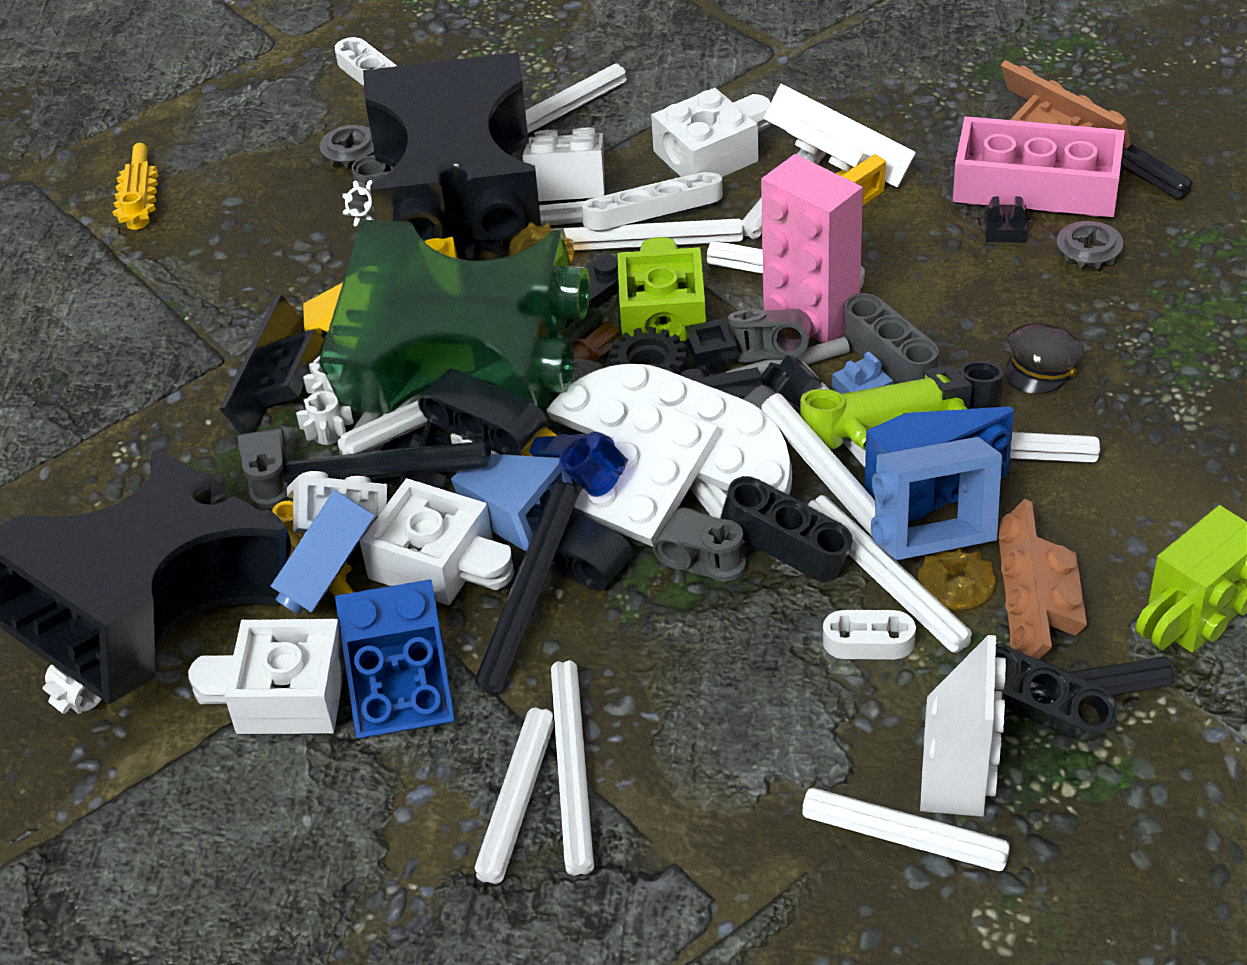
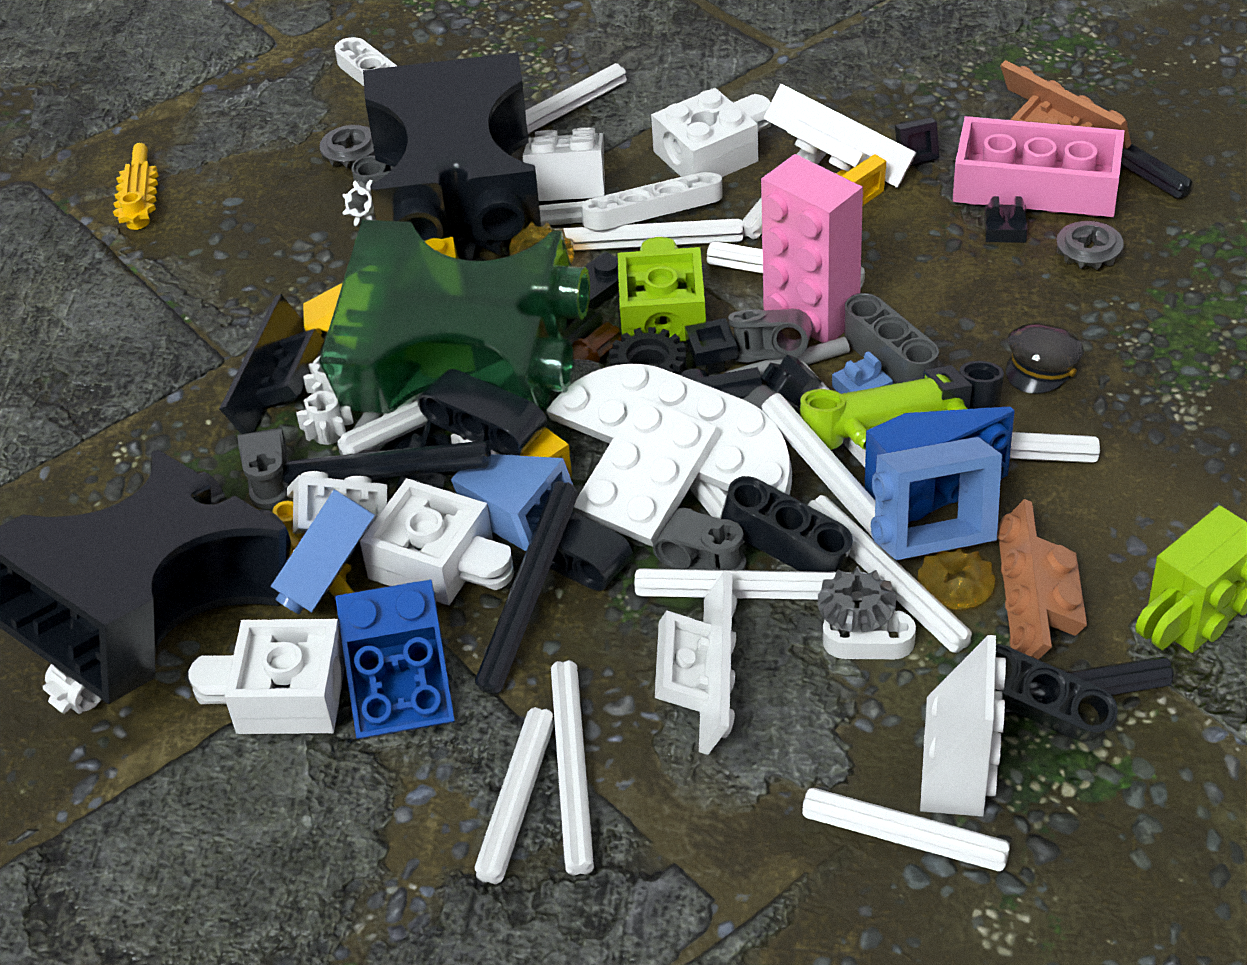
clear blue plate [529,432,629,497] -> none
none -> white axle [634,568,867,601]
none -> white bracket [655,571,737,755]
none -> flat silver gear [818,566,896,633]
none -> black tile [895,117,939,164]

